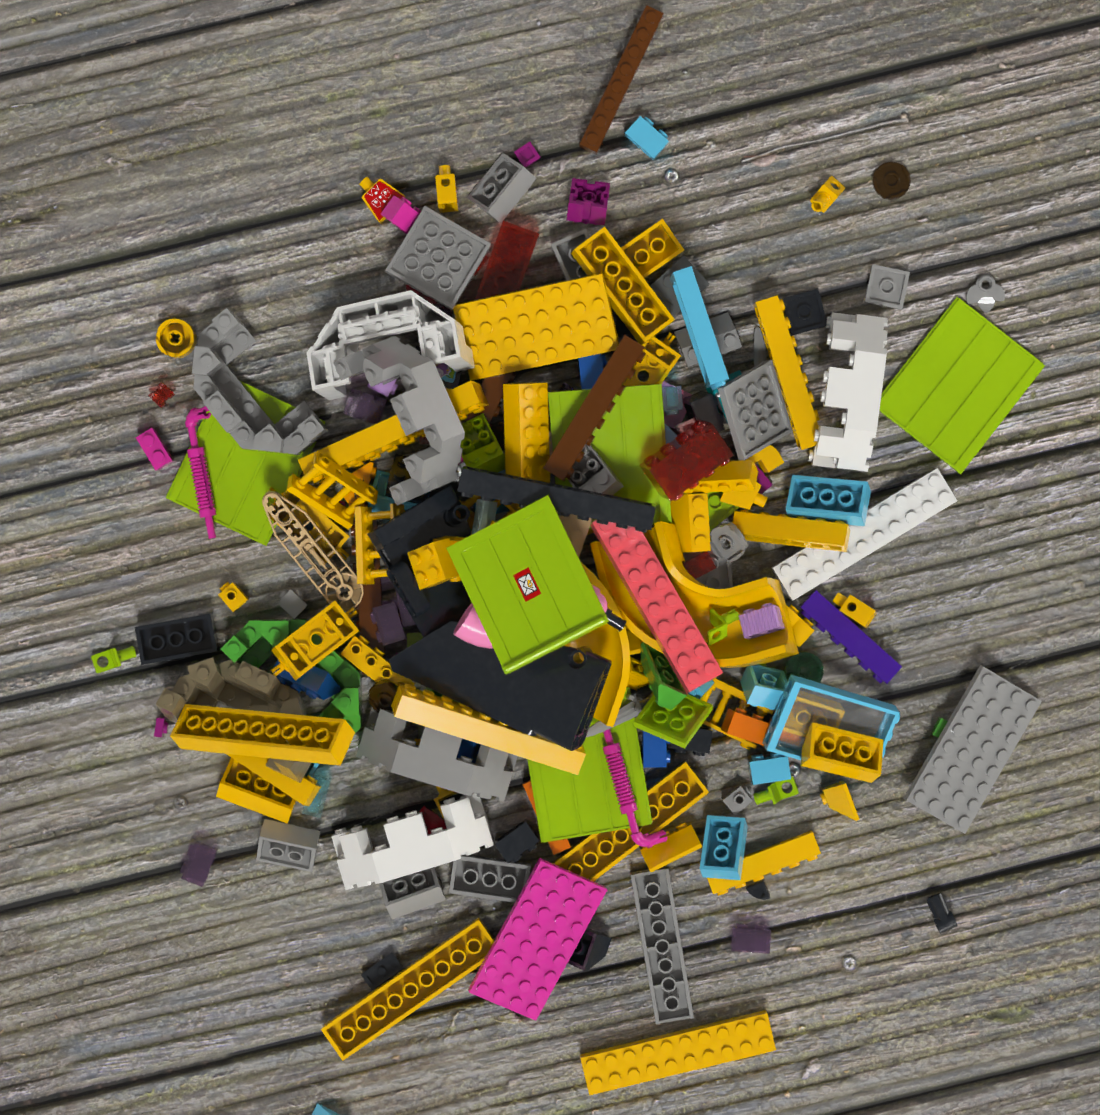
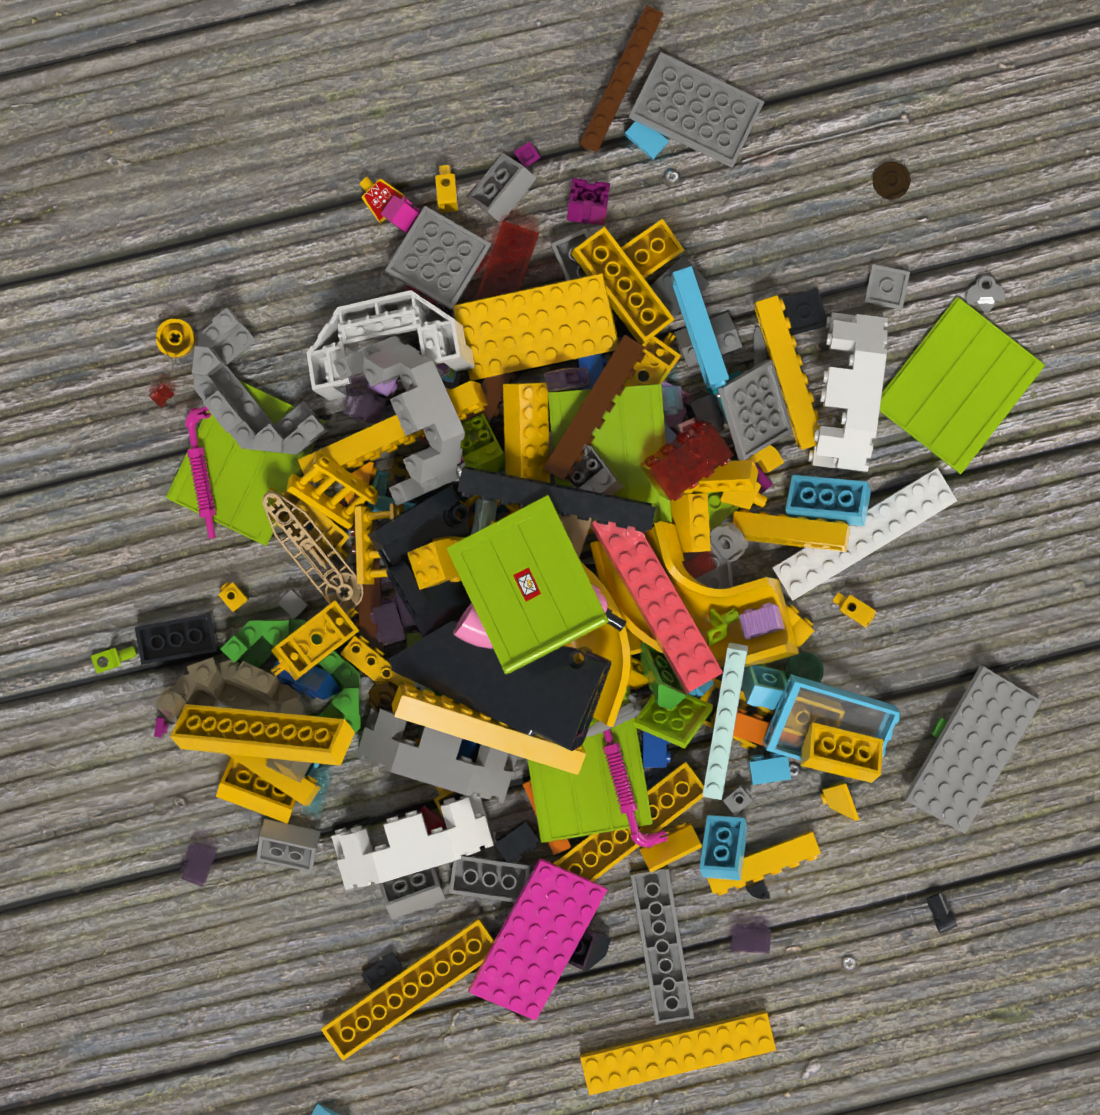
dark pink brick [136,428,174,471] -> none
black brick [670,727,713,756] -> none
lime bracket [753,776,799,805] -> none
dark purple brick [800,590,902,684] -> none
yellow bracket [810,176,845,213] -> none
none -> brick [545,367,590,391]
none -> light grey plate [628,52,764,168]
none -> light aqua brick [702,643,748,800]

